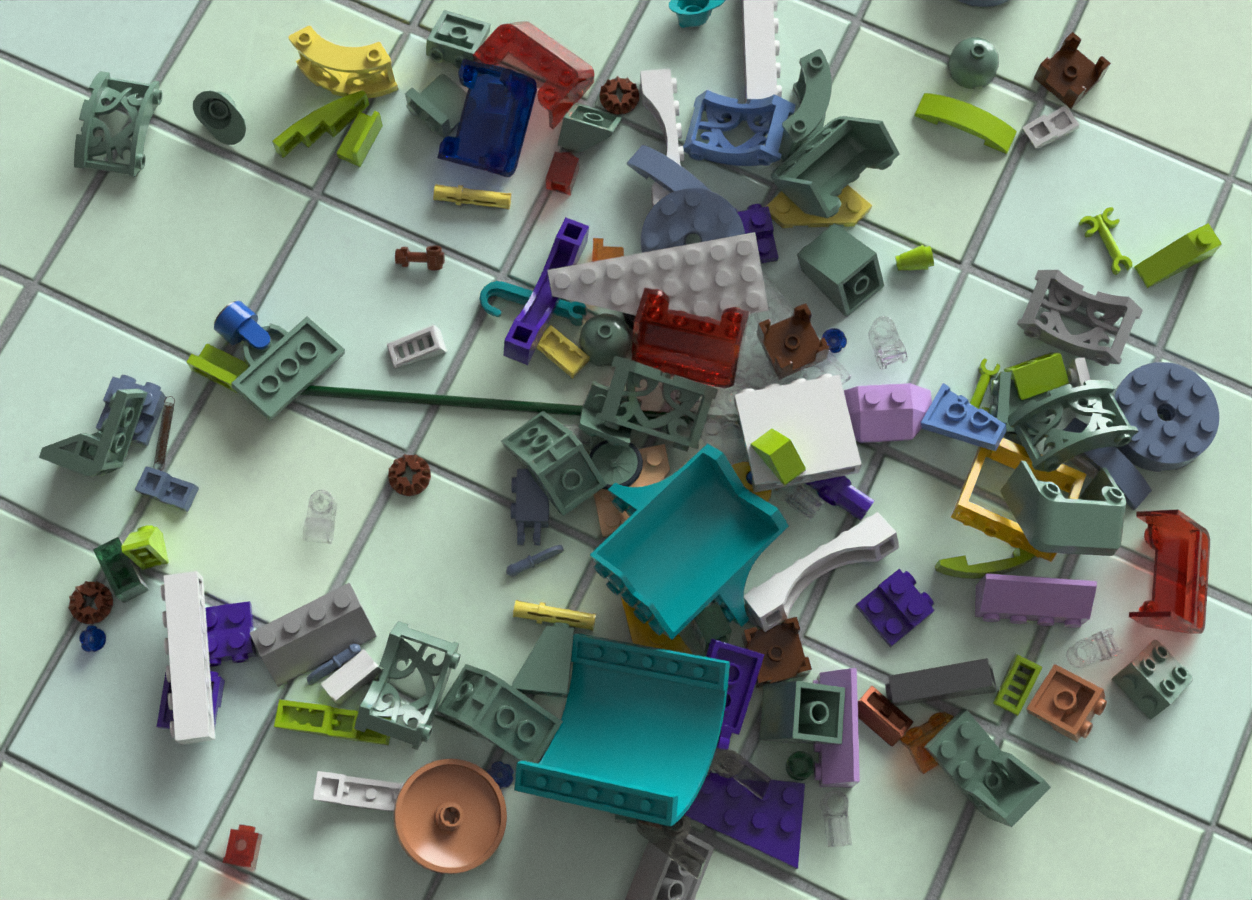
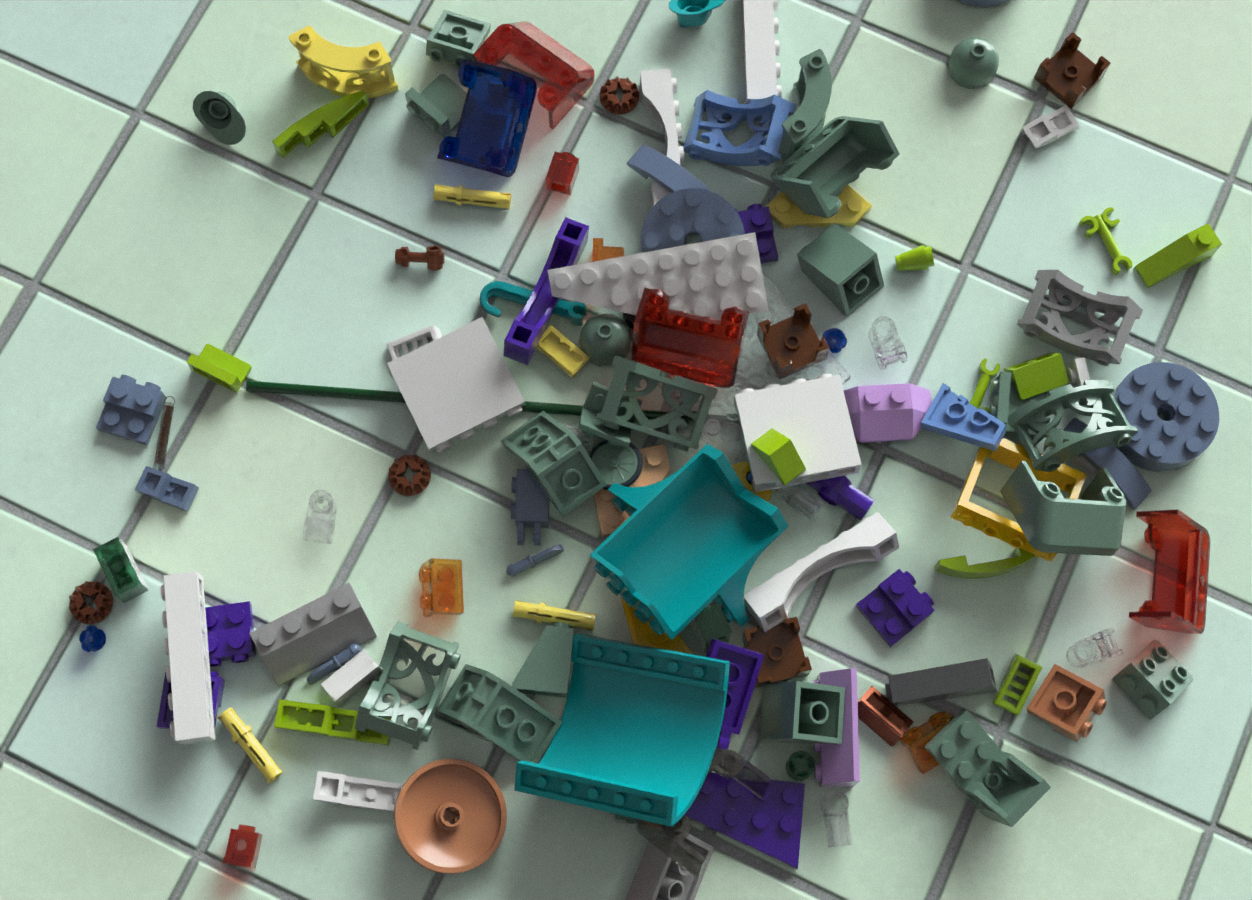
sand green bracket [39,389,148,477] -> none
sand green fence [74,71,162,177] -> none
lime slope [121,525,169,570] -> none
sand green plate [214,301,345,421] -> none
lime panel [336,111,383,167] -> none
clear blue plate [487,761,514,789] -> none
sand green slope [558,103,623,153] -> none
lime slope [914,93,1017,154] -> none
lavender slope [975,574,1097,628] -> none
none -> light yellow pin [218,707,283,783]
none -> white panel [387,317,526,453]
none -> clear orange bracket [419,558,464,617]

